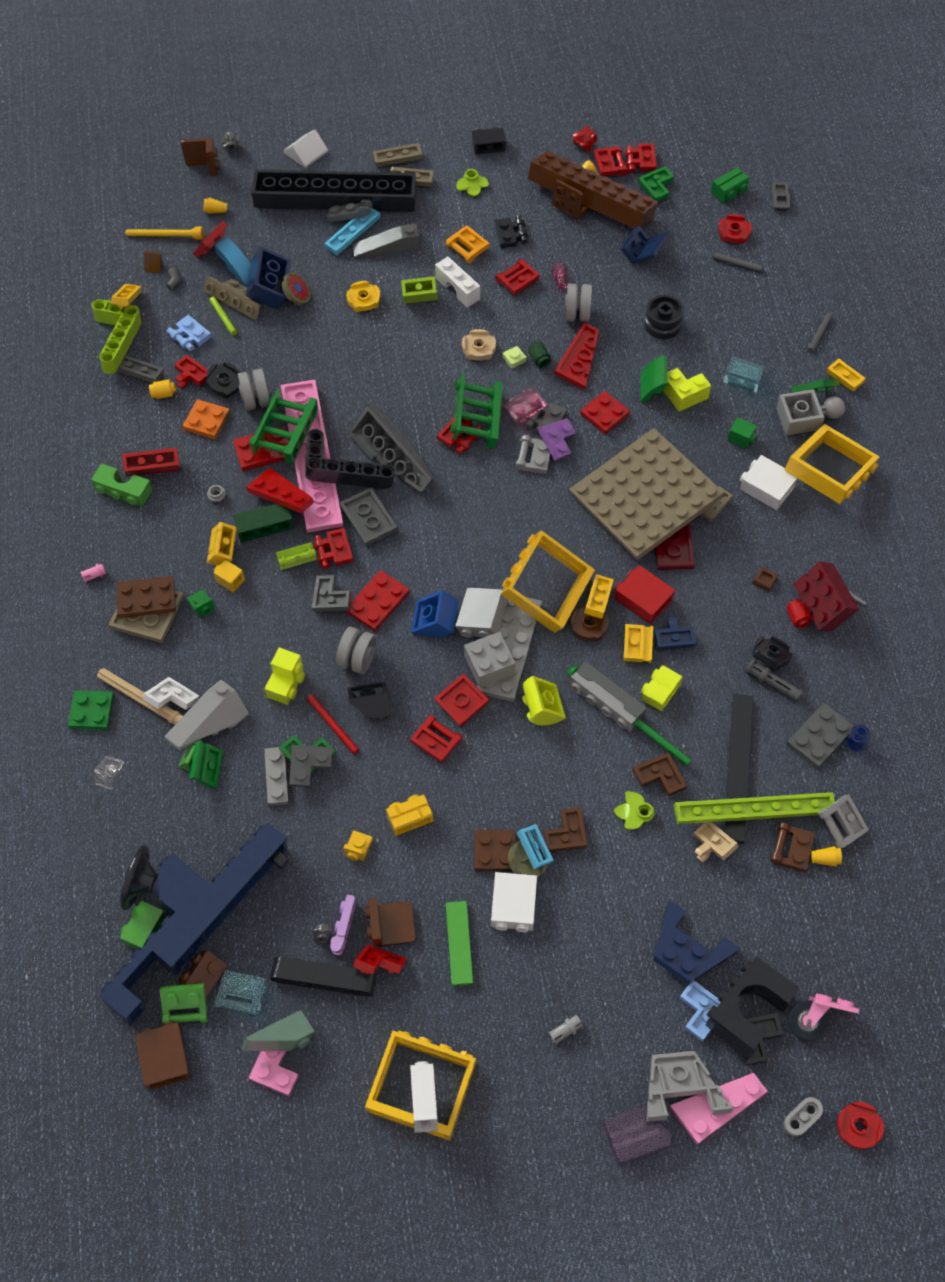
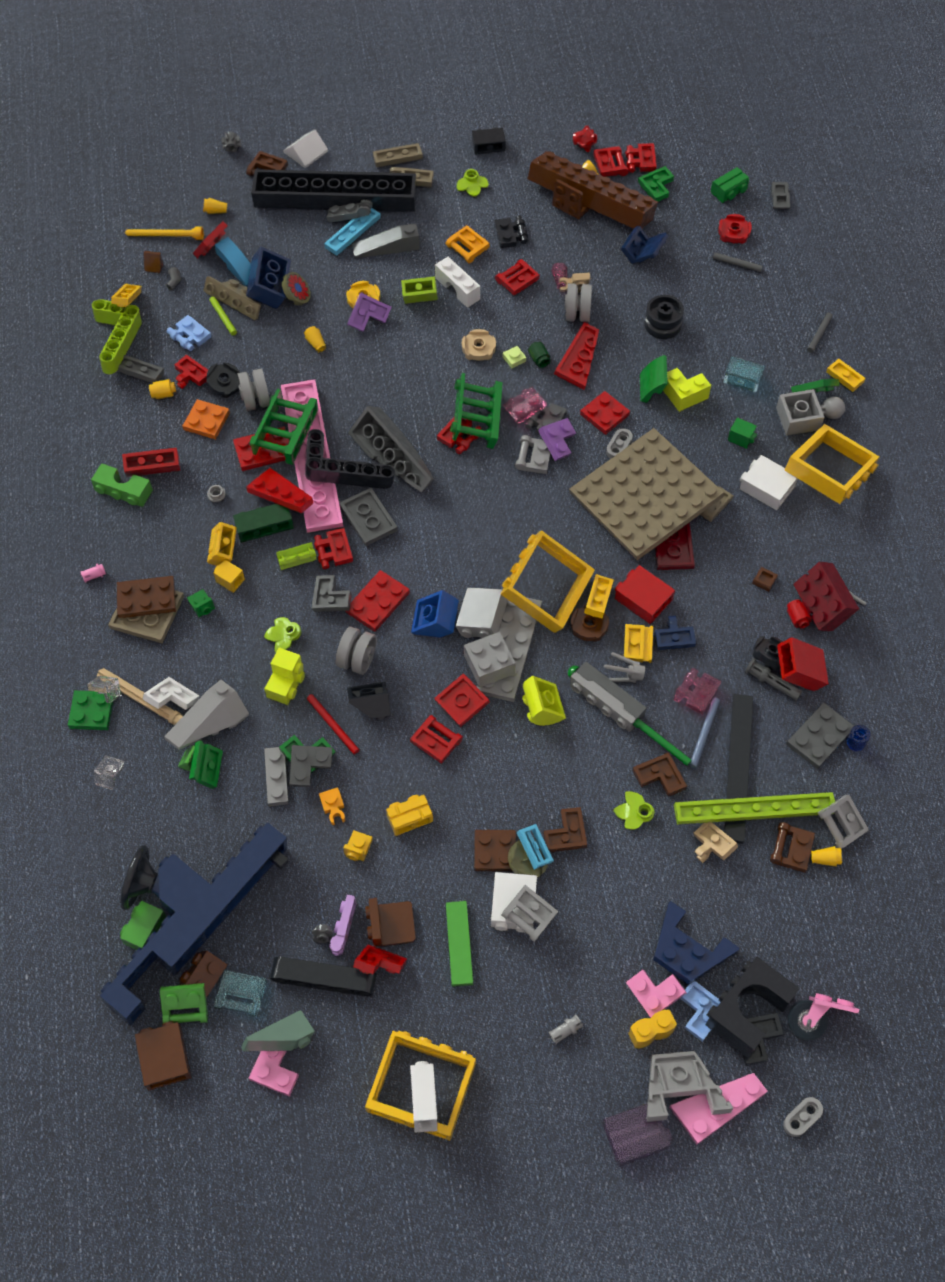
reddish brown bracket [181,138,220,176] -> none
neon yellow brick [641,665,683,711] -> none
red plate [837,1102,884,1150] -> none
none -> clear bracket [87,676,121,703]
none -> reddish brown plate [246,151,288,176]
none -> lime plate [264,617,301,652]
none -> yellow cone [304,326,326,352]
none -> light orange plate [319,787,345,825]
none -> medium lavender plate [347,293,391,332]
none -> light grey plate [501,885,558,942]
none -> tan plate [559,273,590,293]
none -> light grey plant [604,652,645,683]
none -> light grey plate [606,429,633,459]
none -> bright pink plate [626,970,687,1017]
none -> yellow brick [629,1010,677,1048]
none -> clear pink plate [673,668,722,715]
none -> sand blue bar [689,698,720,768]
none -> red brick [777,637,829,691]

